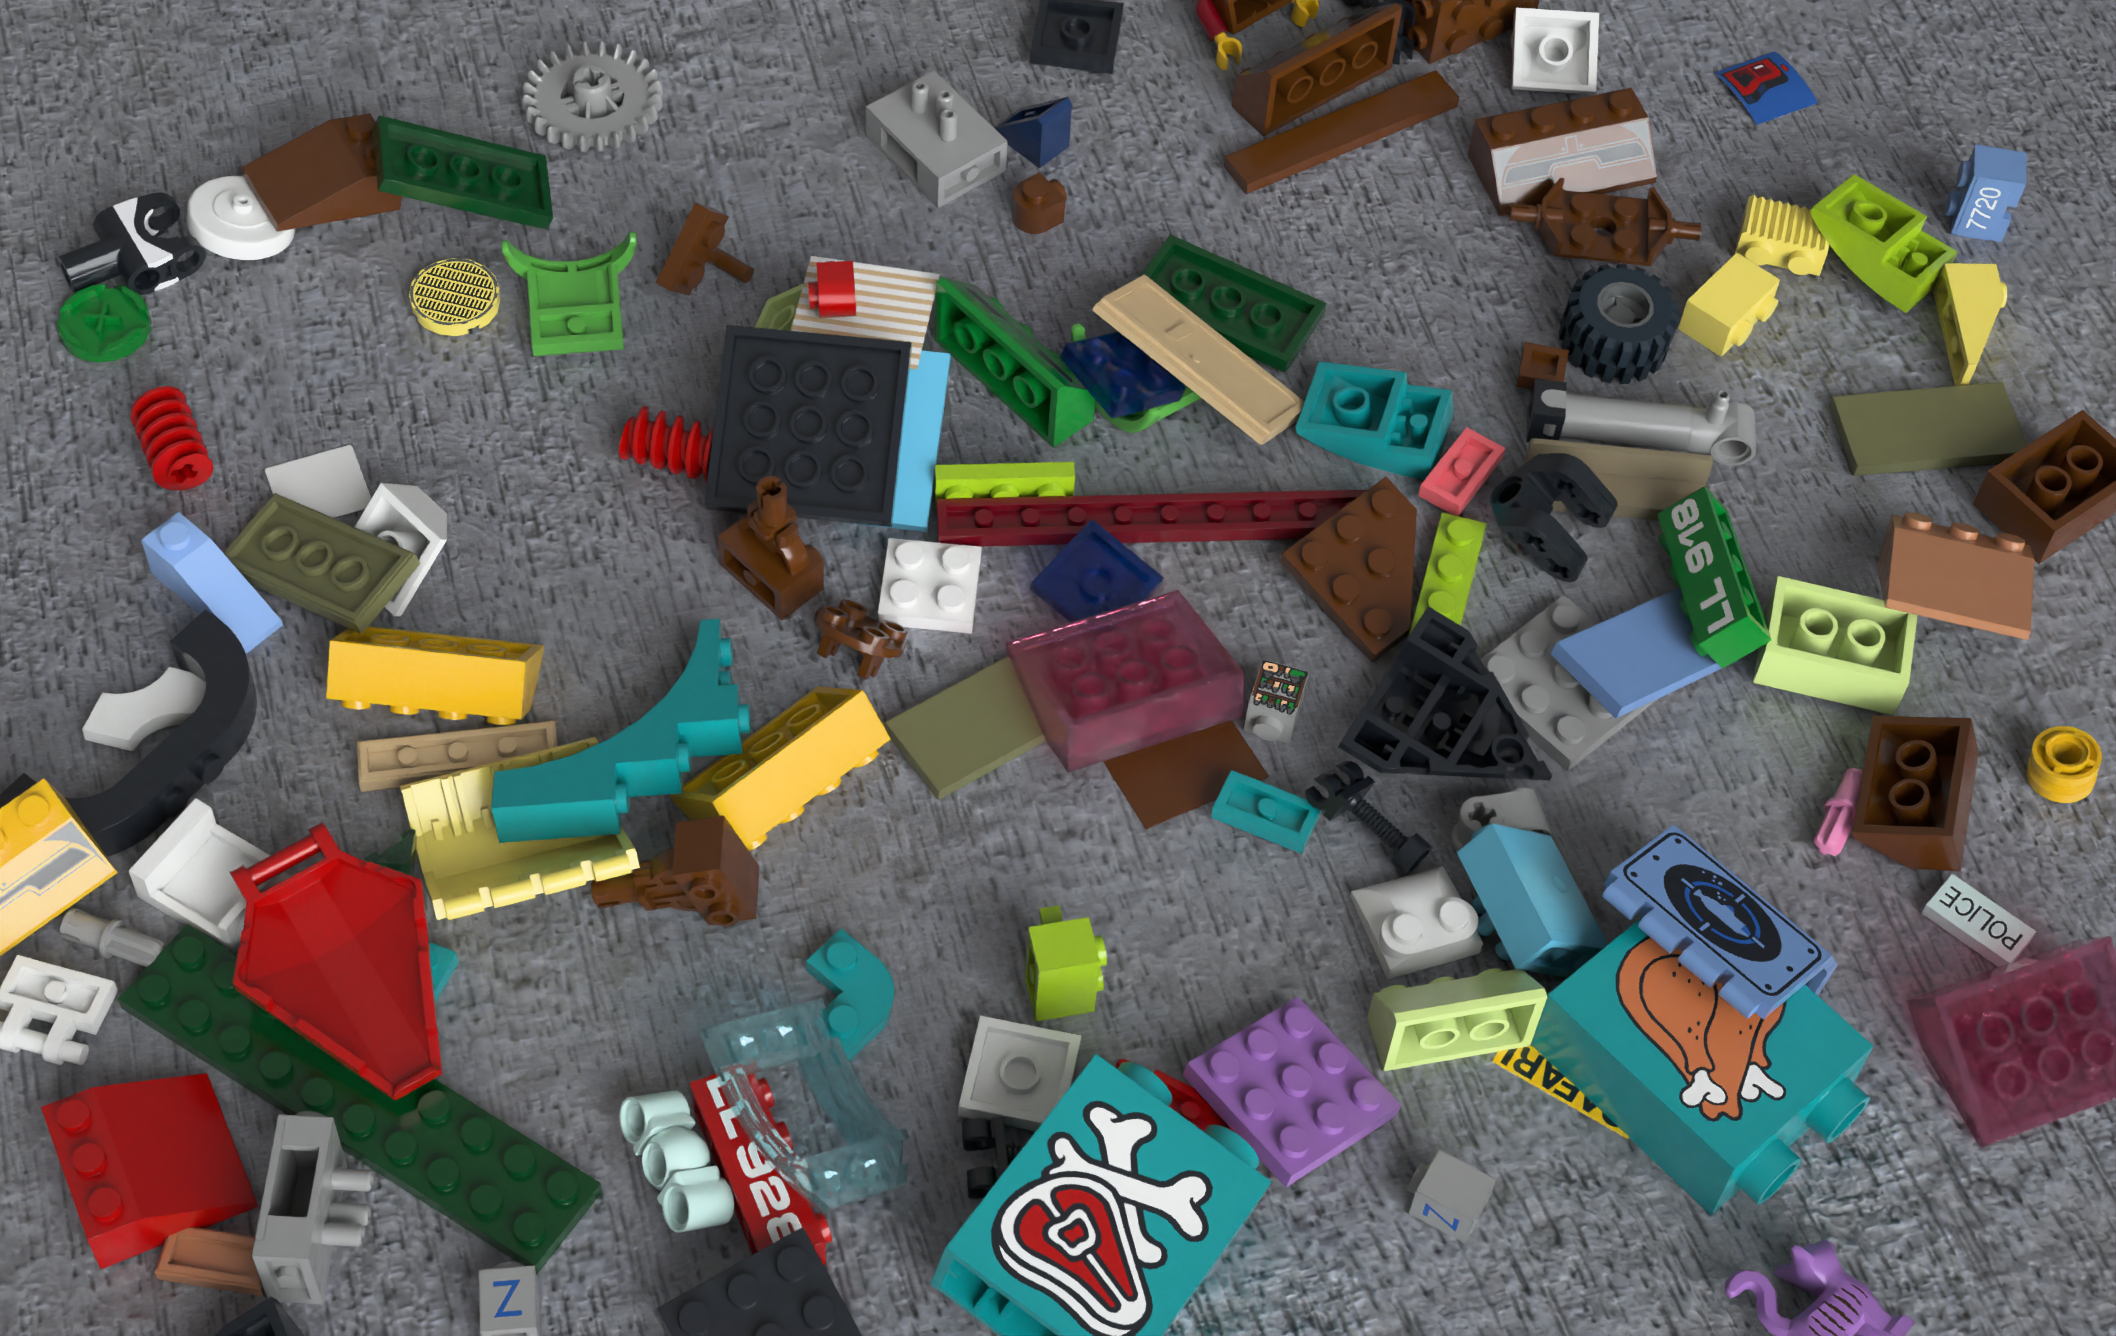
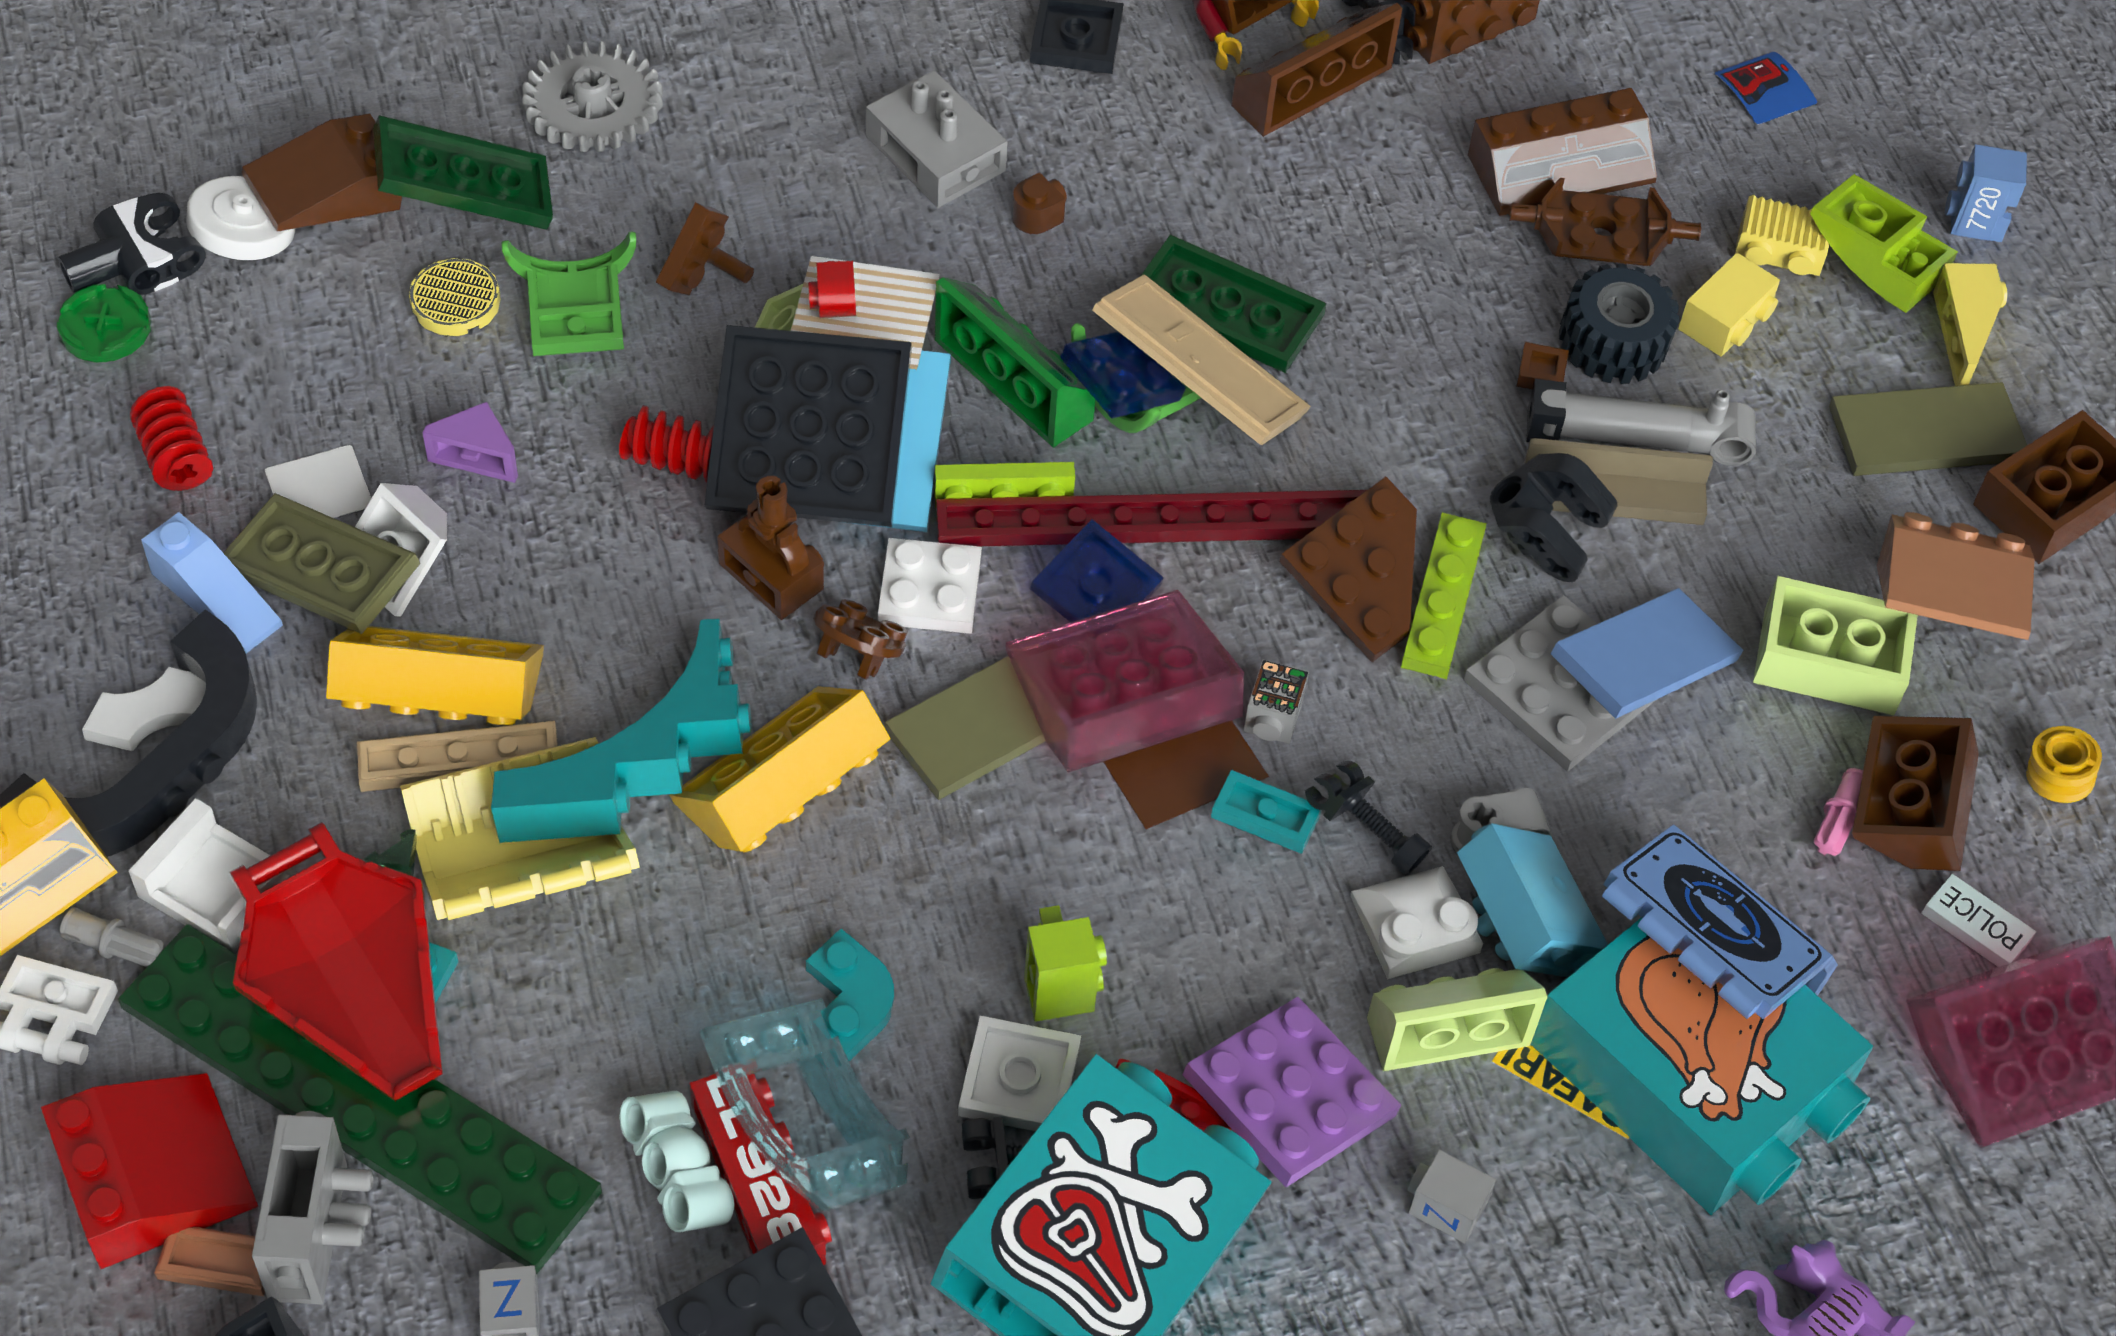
reddish brown brick [591,815,760,926] -> none
dark blue slope [994,97,1072,168] -> none
reddish brown tile [1224,70,1459,194] -> none
teal slope [1296,361,1454,480] -> none
black wedge [1338,606,1552,781] -> none
coral plate [1418,427,1506,516] -> none
white slope [1510,8,1599,95] -> none
green brick [1657,486,1772,669] -> none
none -> medium lavender slope [422,402,518,483]

